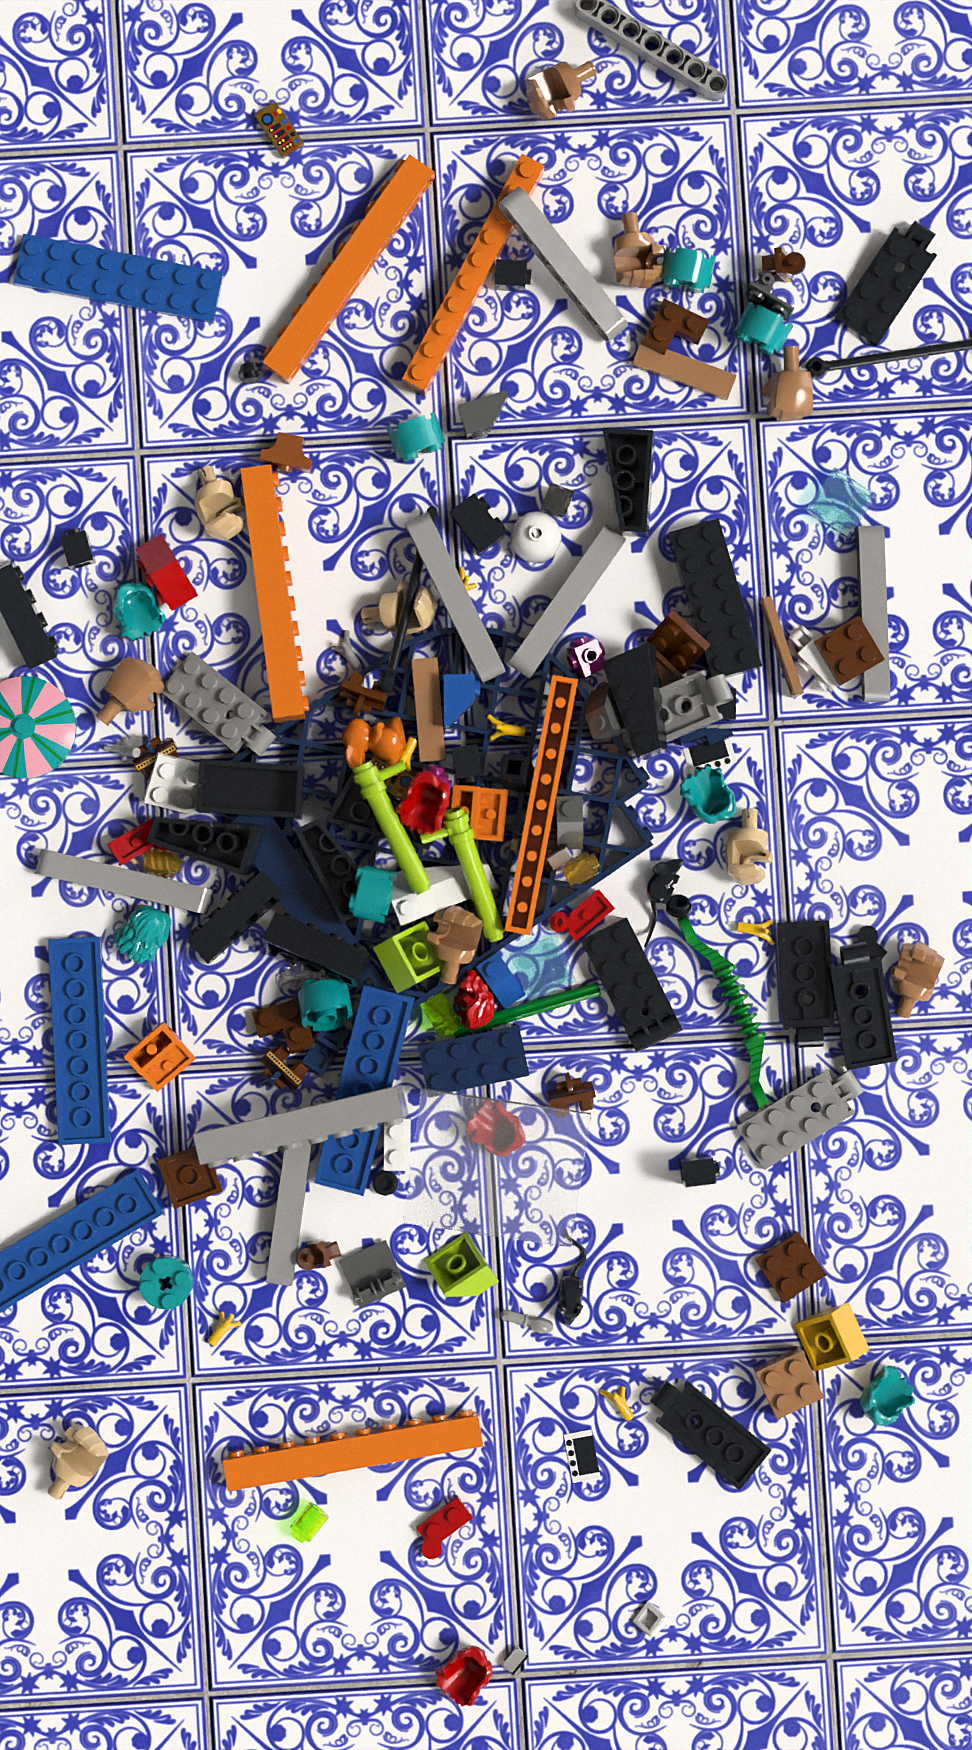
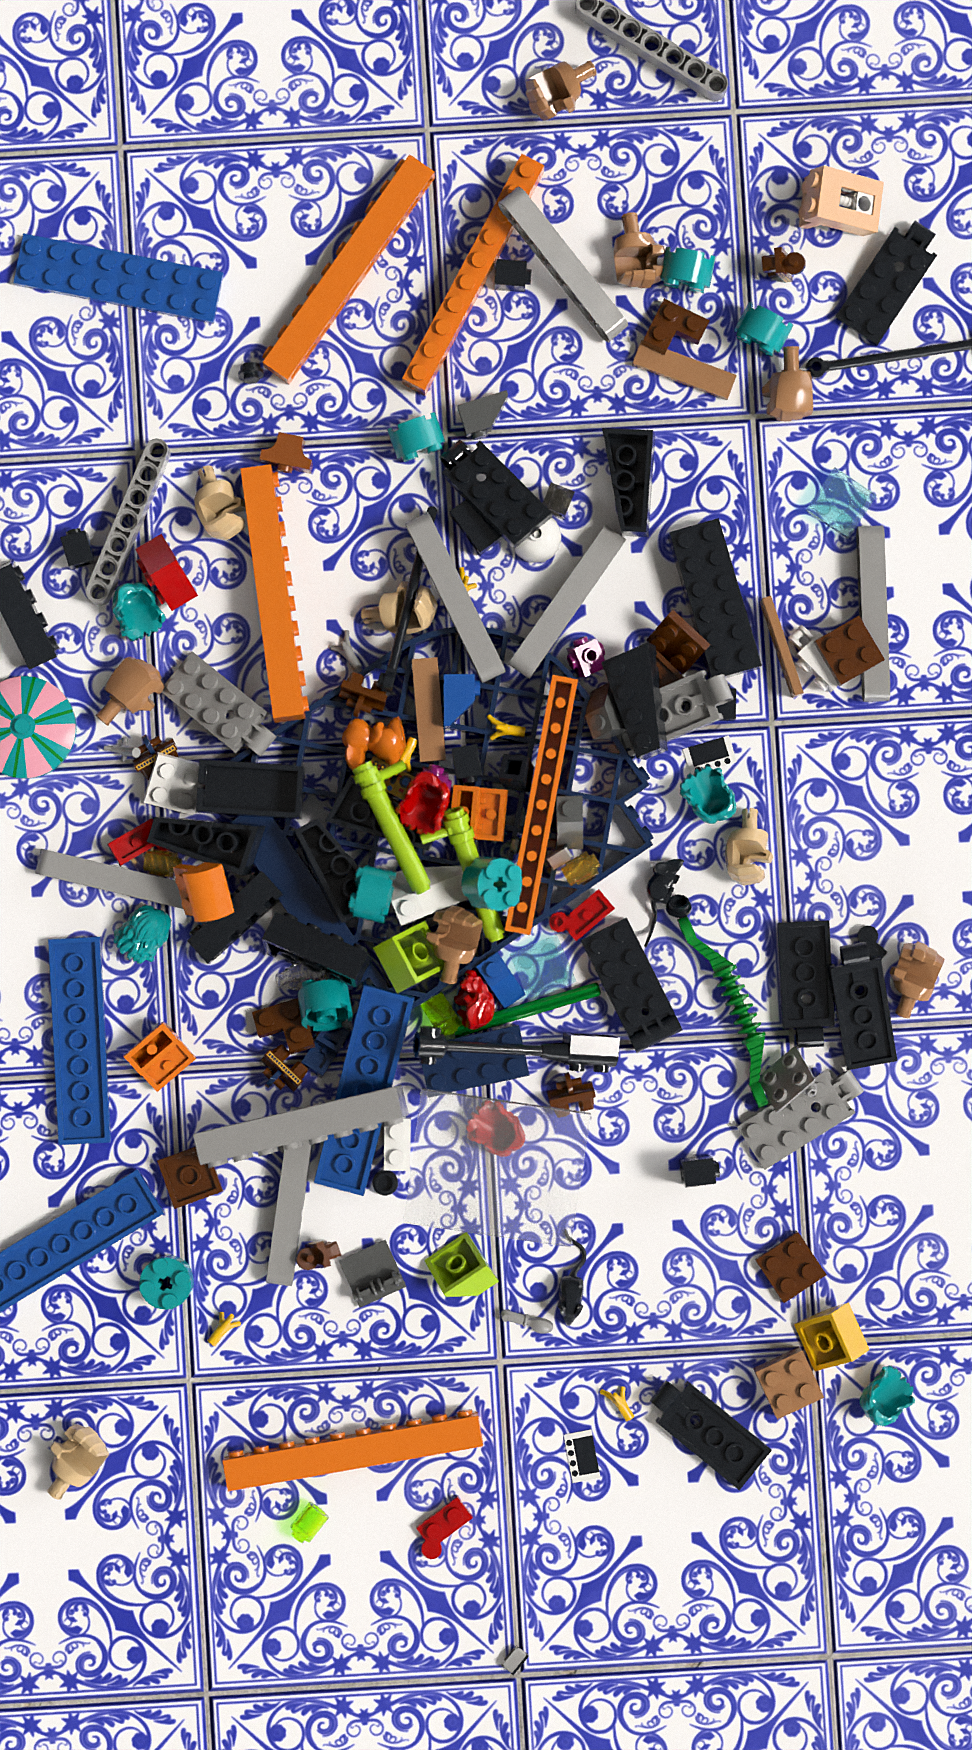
tile [255,101,304,159] -> none
red hair [435,1645,493,1707] -> none
white slope [632,1601,671,1638] -> none
dark blue slope [678,728,734,746] -> none
yellow bar [737,919,775,945] -> none
dark grey hinge [745,272,794,321] -> none
none -> light grey beam [86,438,171,606]
none -> orange brick [173,862,234,922]
none -> black bar [413,1026,620,1073]
none -> black hinge [439,440,552,549]
none -> teal brick [461,857,522,911]
none -> light grey hinge [759,1046,818,1113]
none -> light nougat brick [798,165,884,236]

